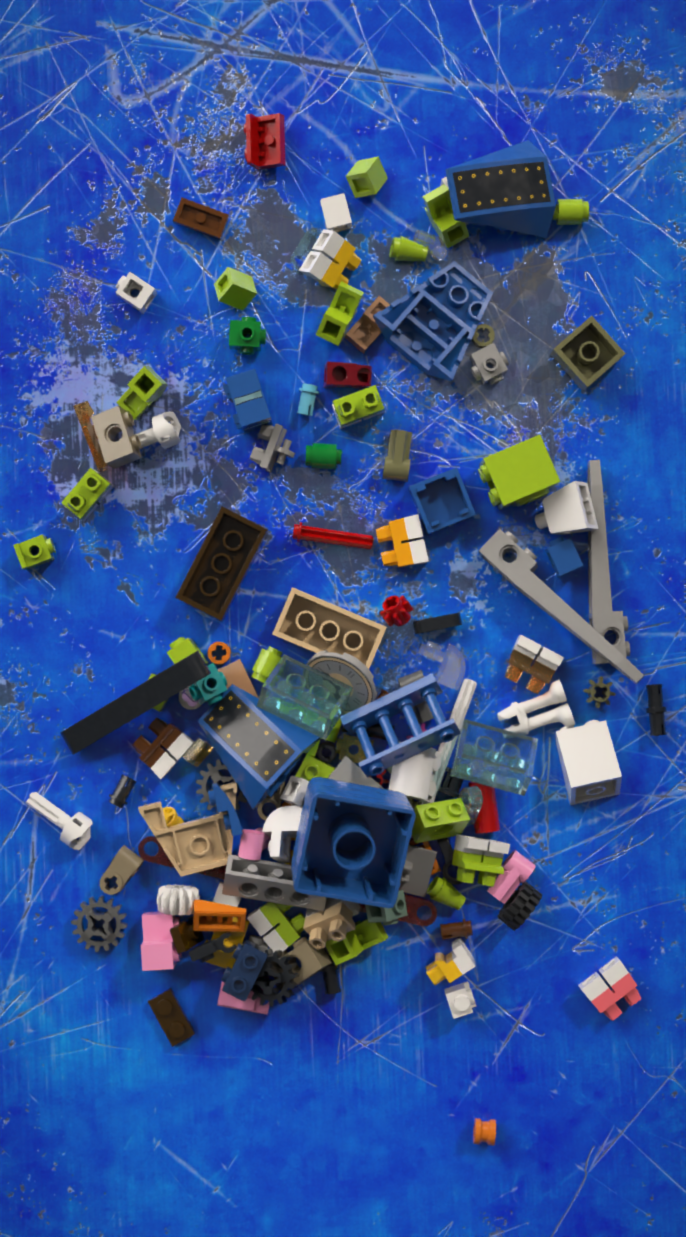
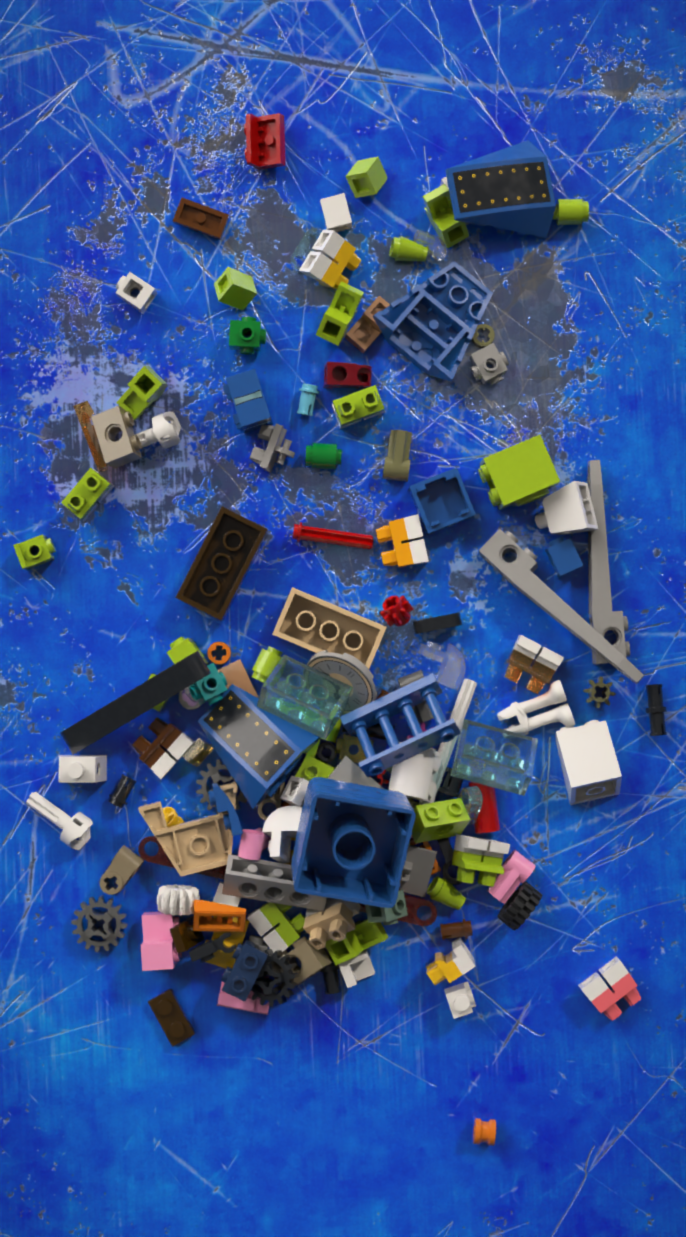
olive brick [550,316,626,392] -> none
none -> white torso [58,755,107,783]
none -> white panel [339,949,375,988]

